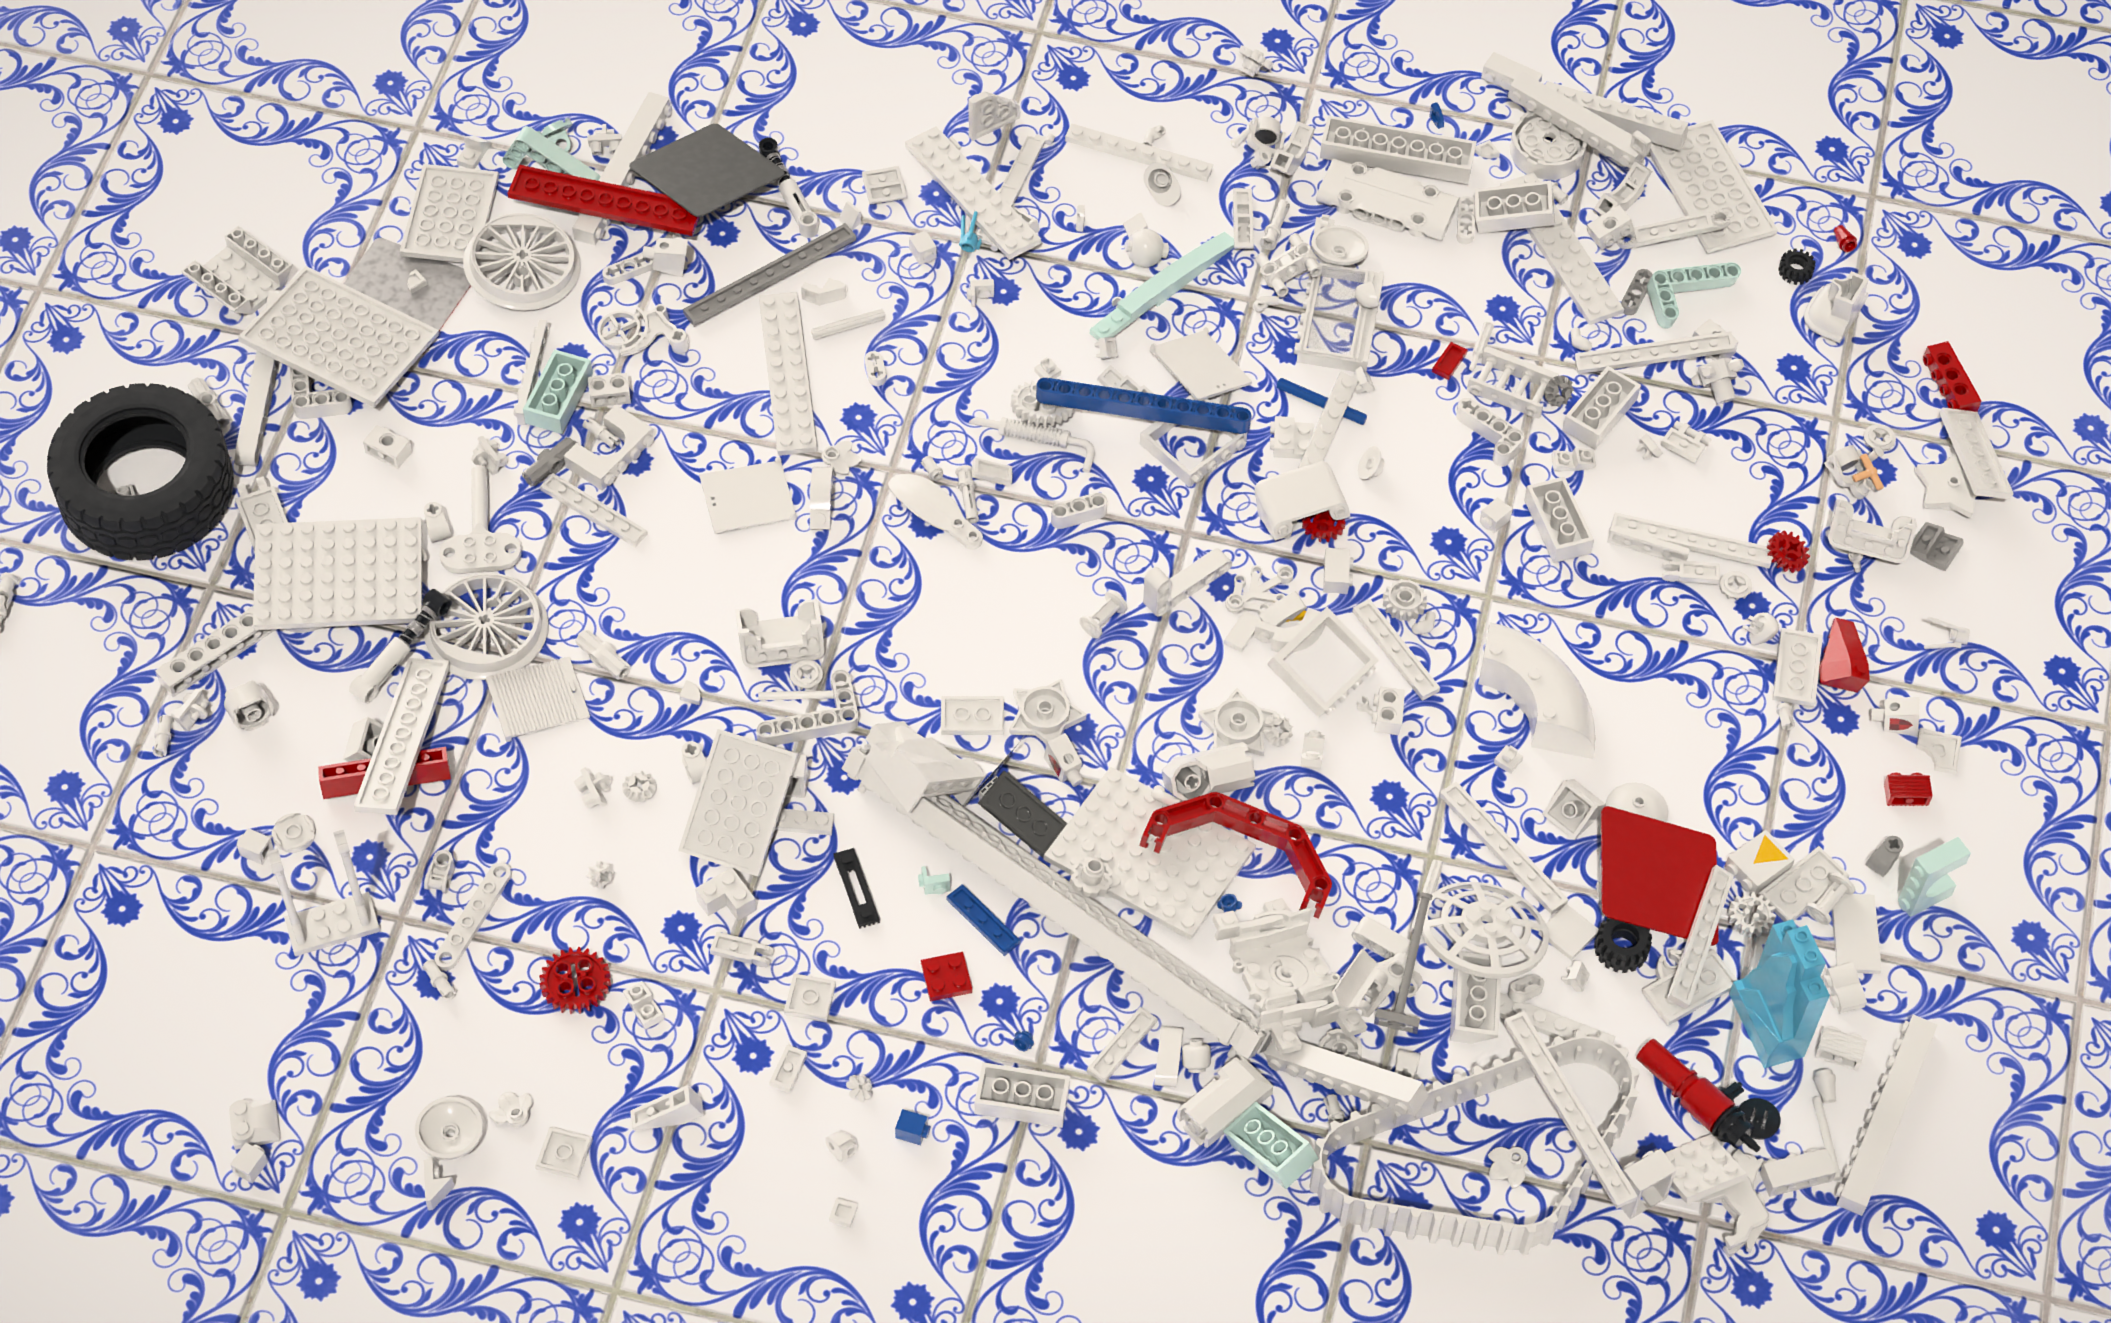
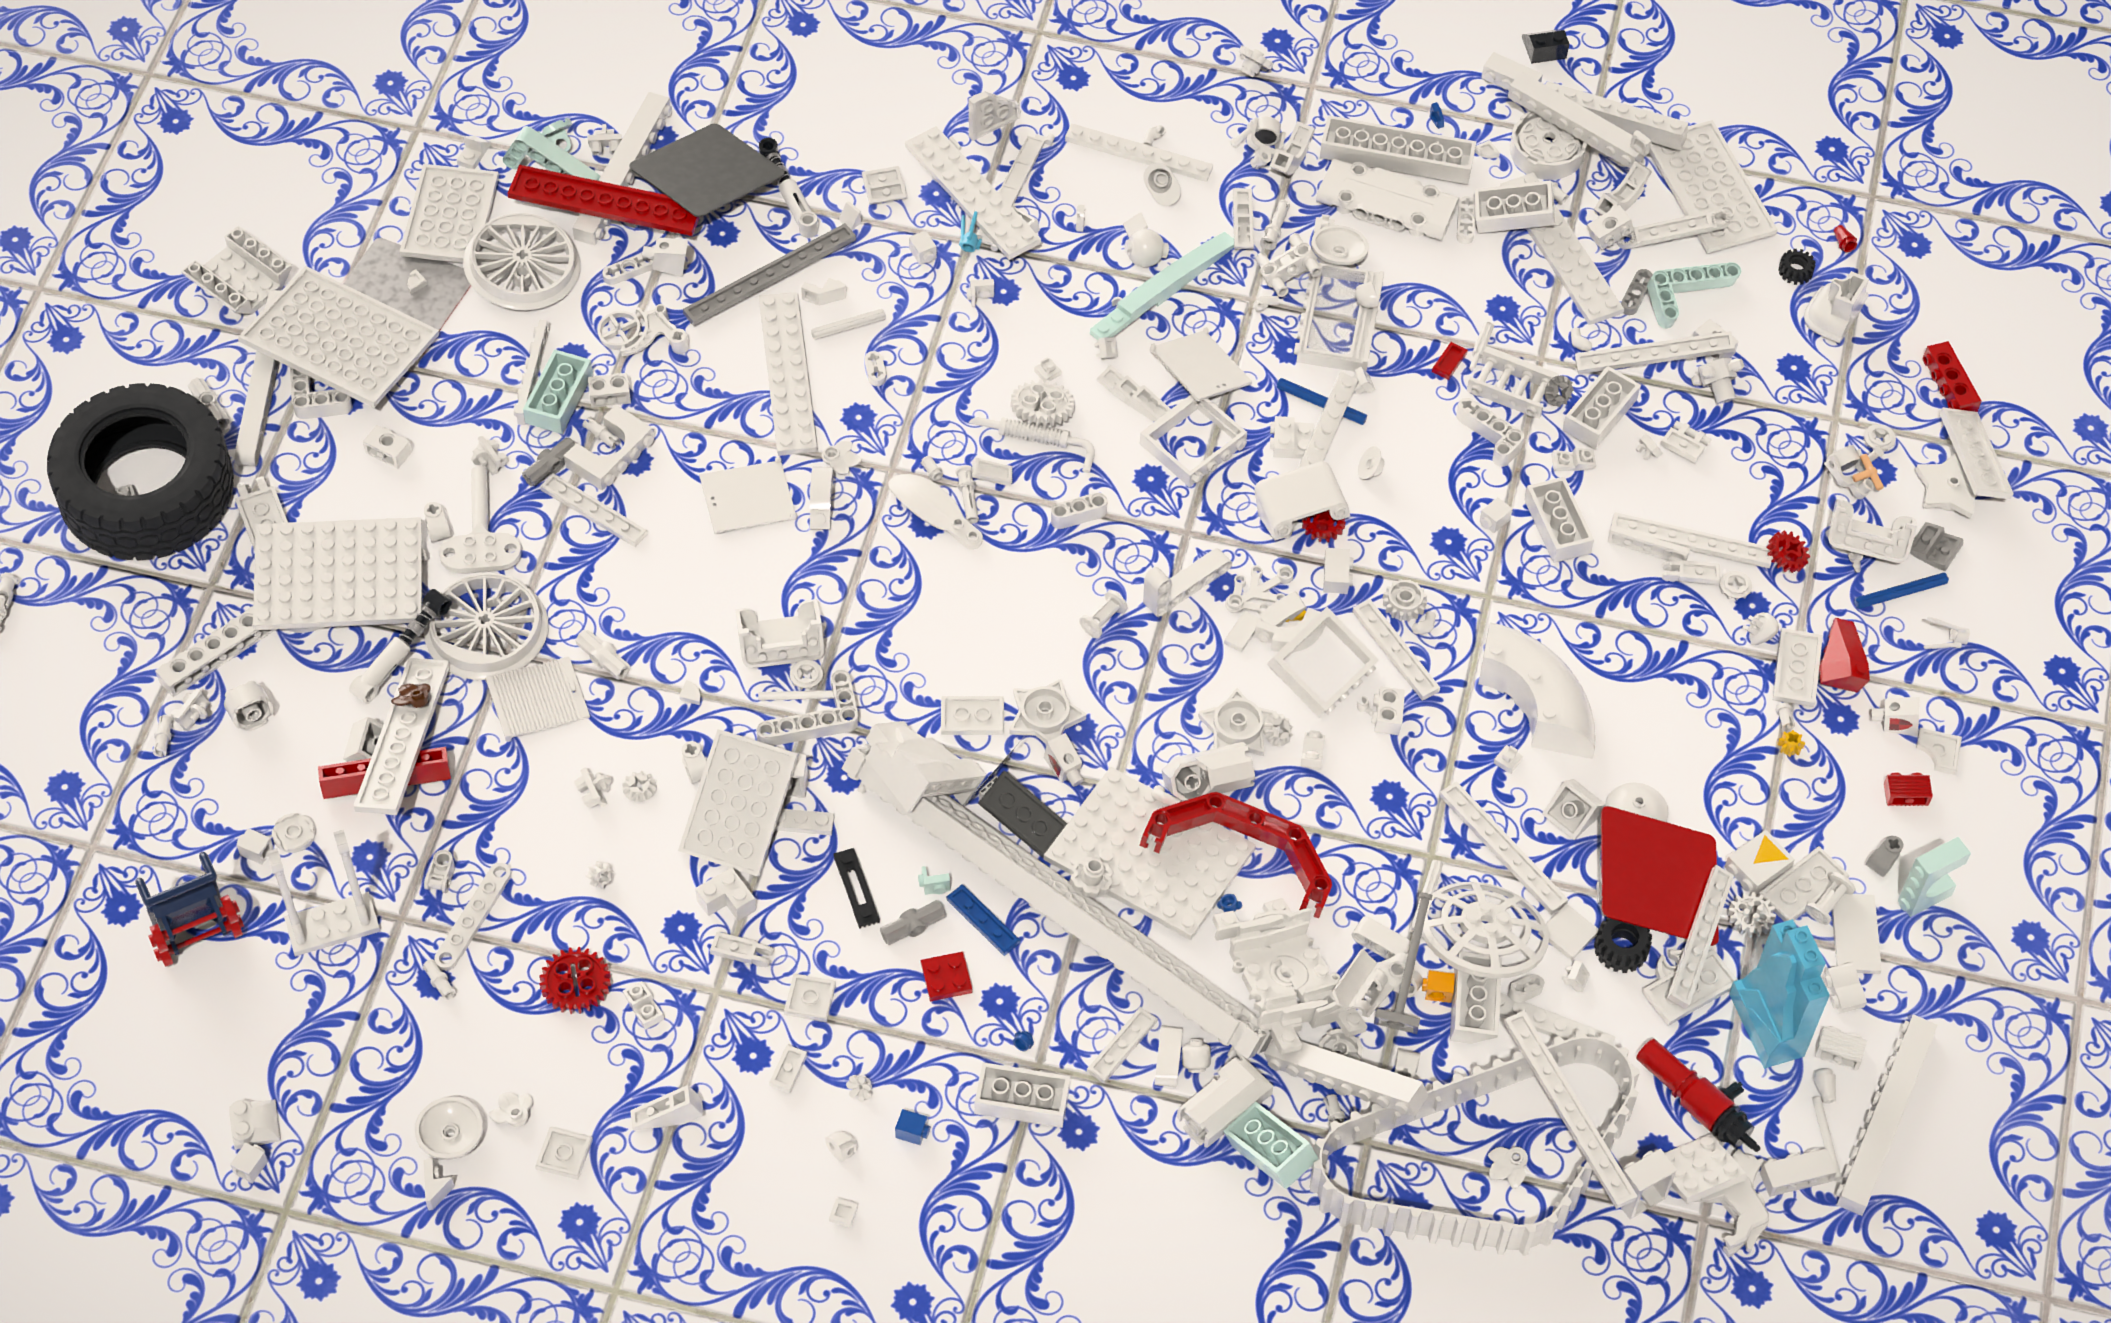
blue beam [1036,378,1252,434] -> none
black piece [1739,1098,1781,1140] -> none
none -> dark blue piece [135,852,244,967]
none -> reddish brown plate [391,683,431,708]
none -> light grey piece [880,900,946,946]
none -> light orange brick [1422,970,1455,1003]
none -> black slope [1521,29,1570,64]
none -> yellow gear [1777,730,1805,757]
none -> blue axle [1854,572,1949,609]

